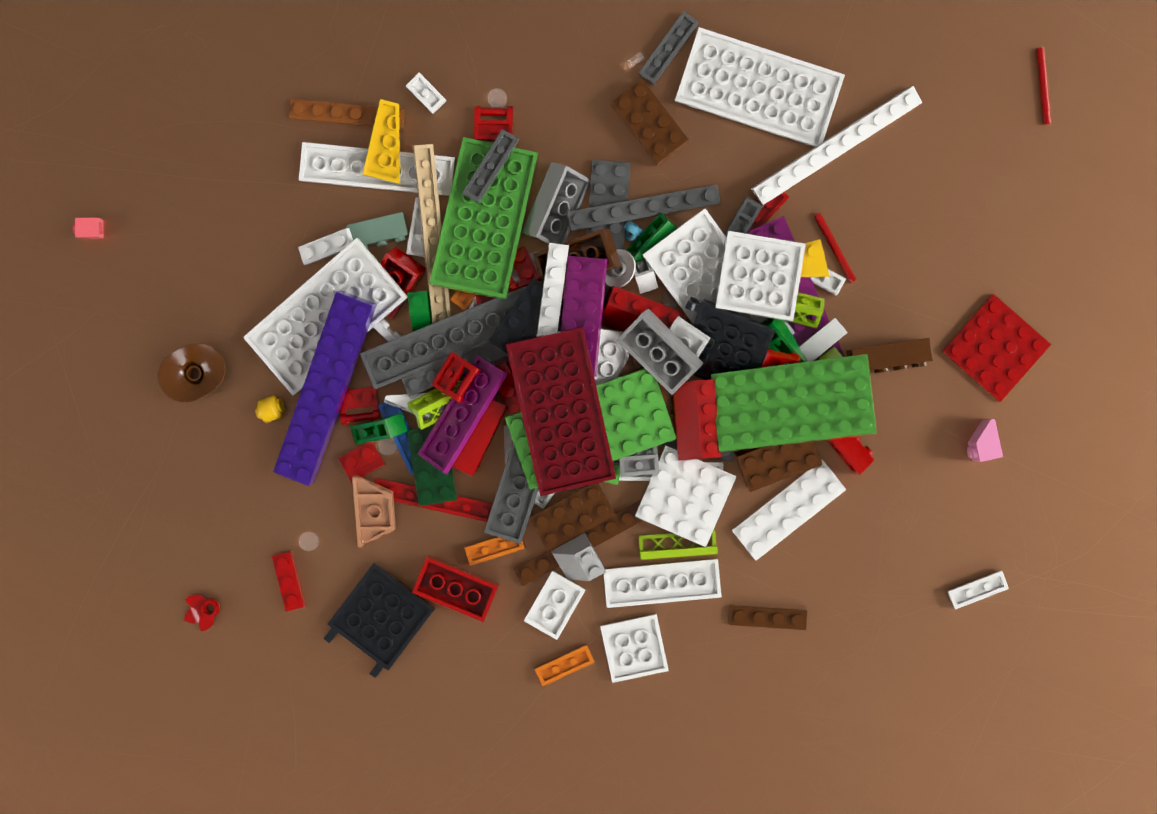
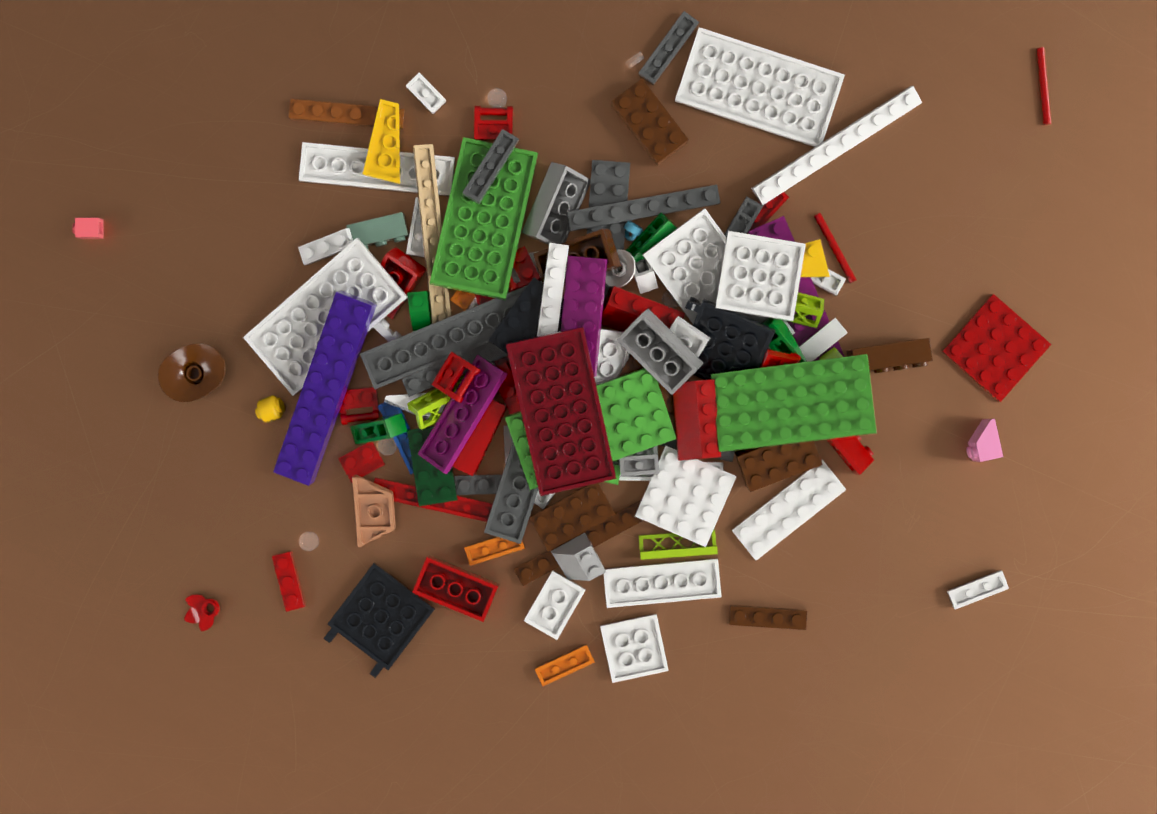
none -> dark grey plate [455,474,502,495]

